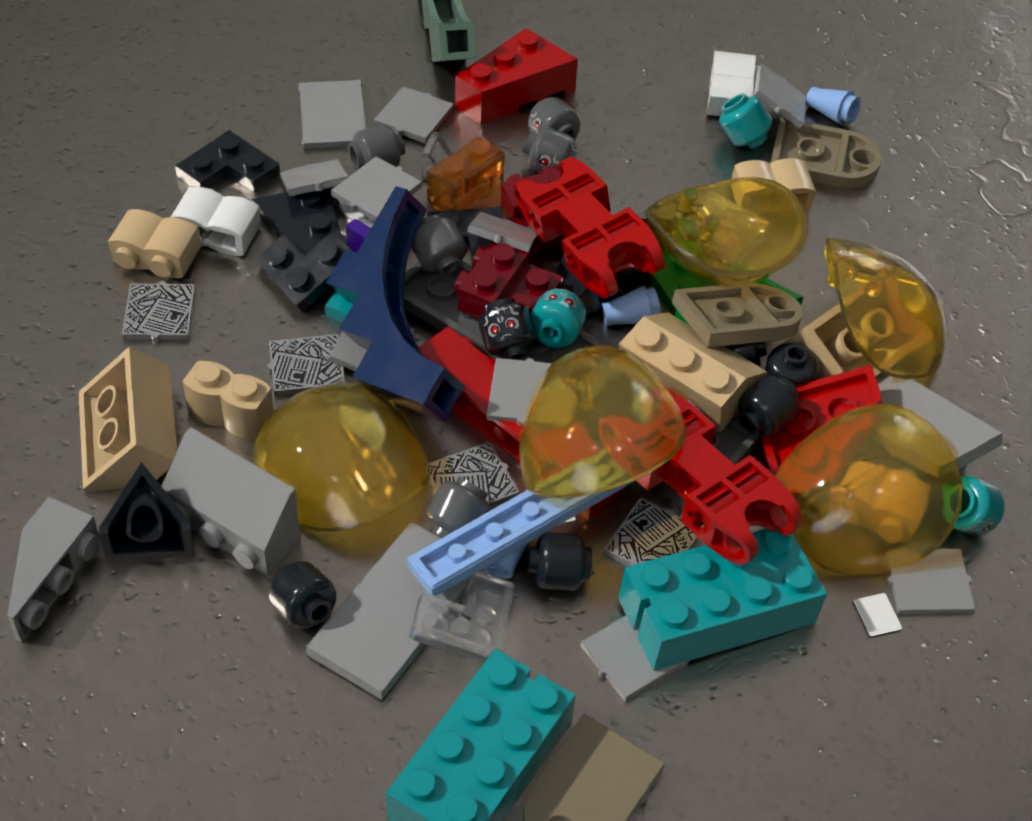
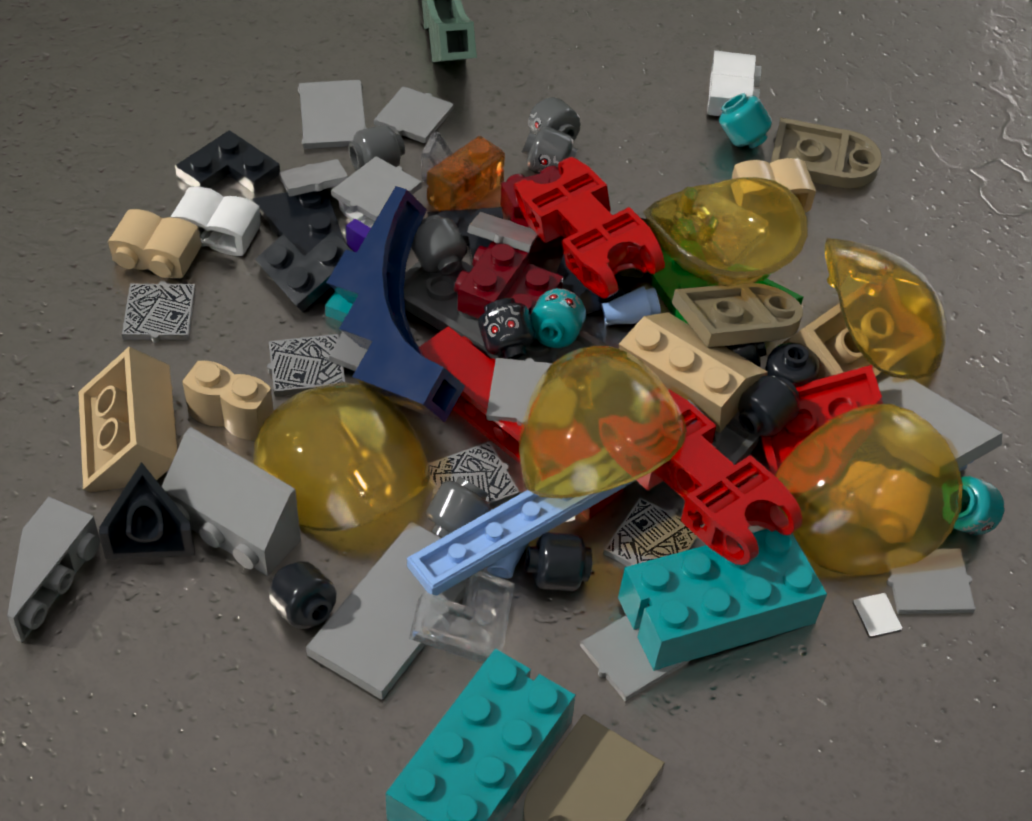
red wedge [455,28,578,125] -> none
light grey piece [754,63,806,128] -> none
light blue cone [806,87,861,125] -> none

